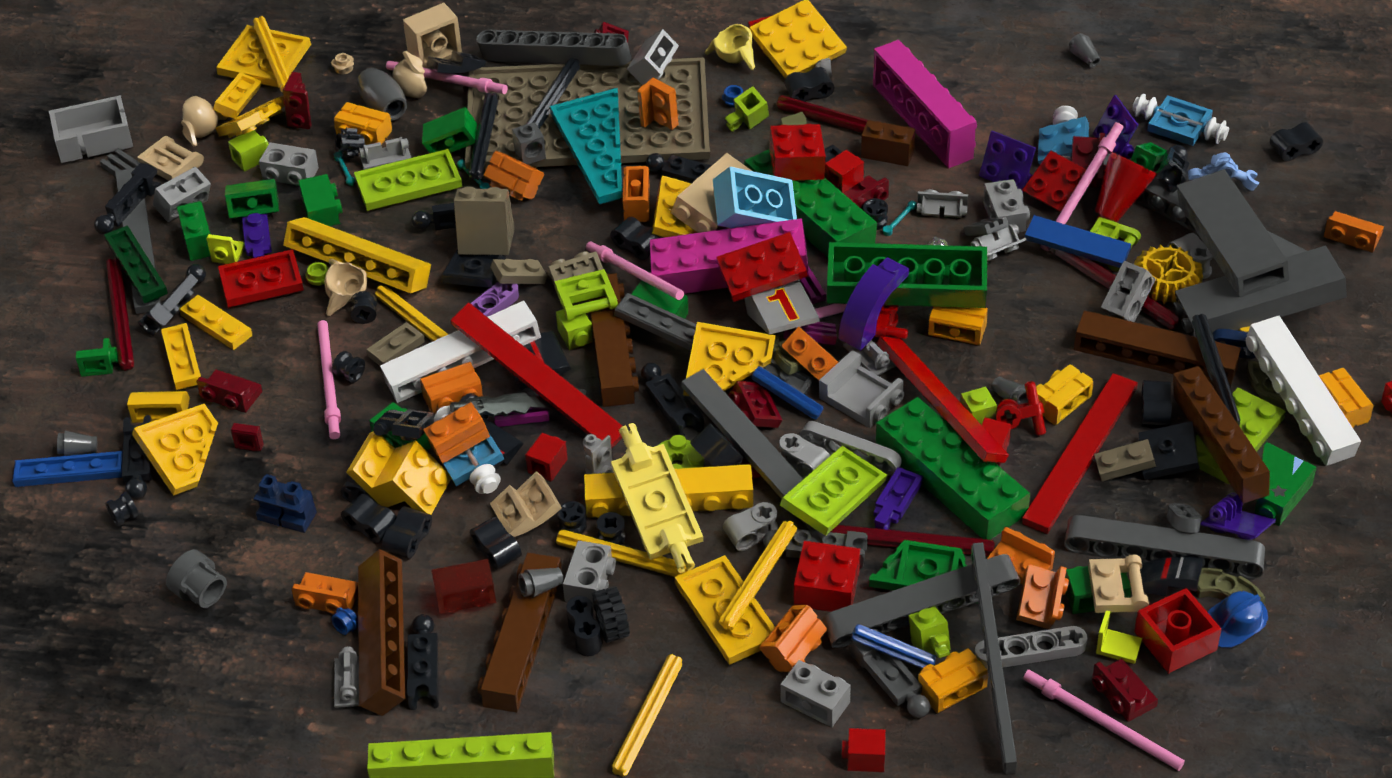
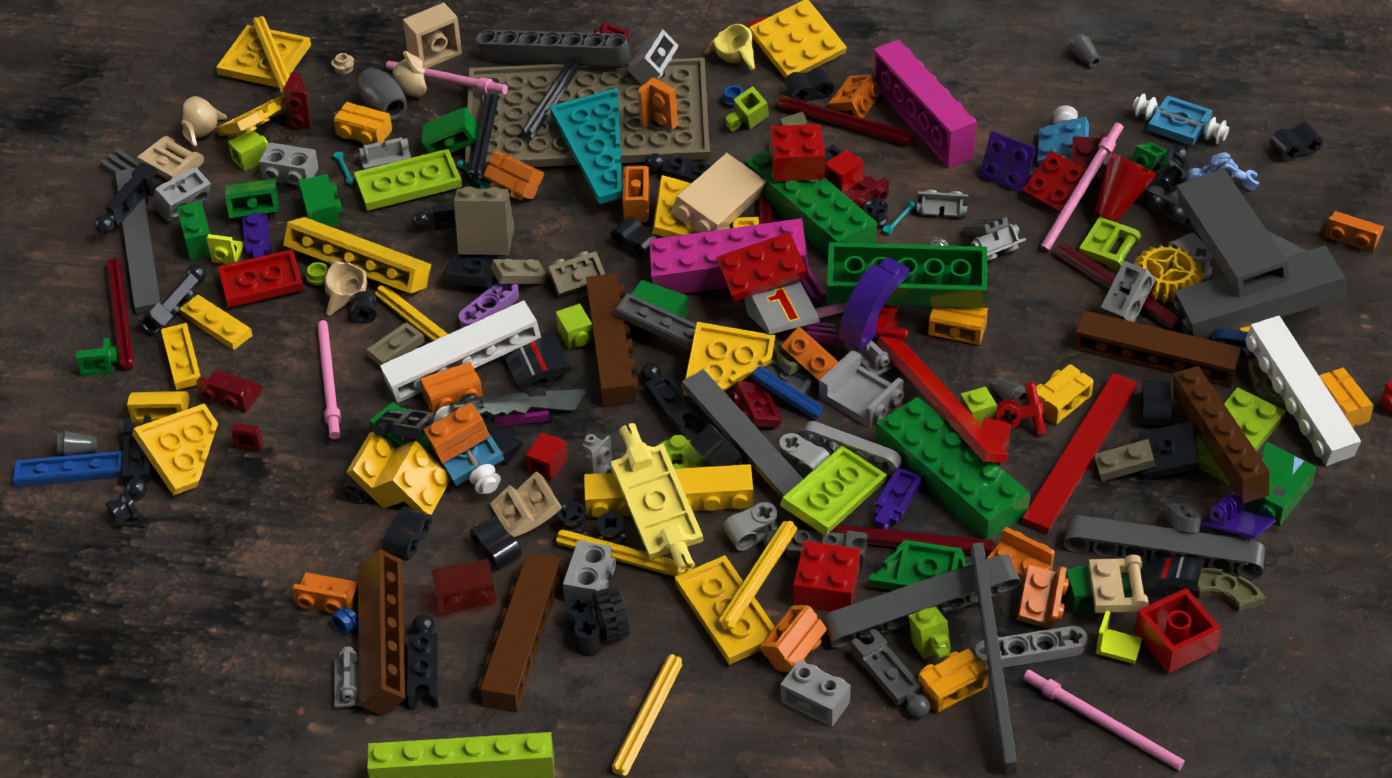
light grey piece [49,95,133,163] -> none
dark green plate [104,225,168,304] -> none
dark grey piece [166,549,227,608] -> none
yellow plate [213,72,262,119] -> none
dark blue hips [253,474,317,533] -> none
black wheel [332,351,365,383] -> none
black gear [335,128,365,158] -> none
black axle [341,494,397,543] -> none
black slope [427,51,486,73] -> none
red tile [451,302,623,449] -> none
dark grey brick [512,122,546,165] -> none
dark grey cone [518,567,563,598] -> none
lime plate [554,269,618,321] -> none
bright pink bar [586,241,684,300] -> none
medium azure brick [713,167,797,228] -> none
light grey hinge [815,58,832,77] -> none
red brick [842,728,886,772] -> none
blue axle [851,624,936,669] -> none
reddish brown brick [861,120,915,166] -> none
light grey brick [983,179,1030,232] -> none
blue tile [1025,215,1131,268] -> none
dark red bracket [1092,658,1158,722] -> none
dark purple hinge [1093,95,1138,159] -> none
black axle [1192,314,1241,425] -> none
blue piece [1208,591,1268,648] -> none
none -> orange bracket [828,74,881,118]

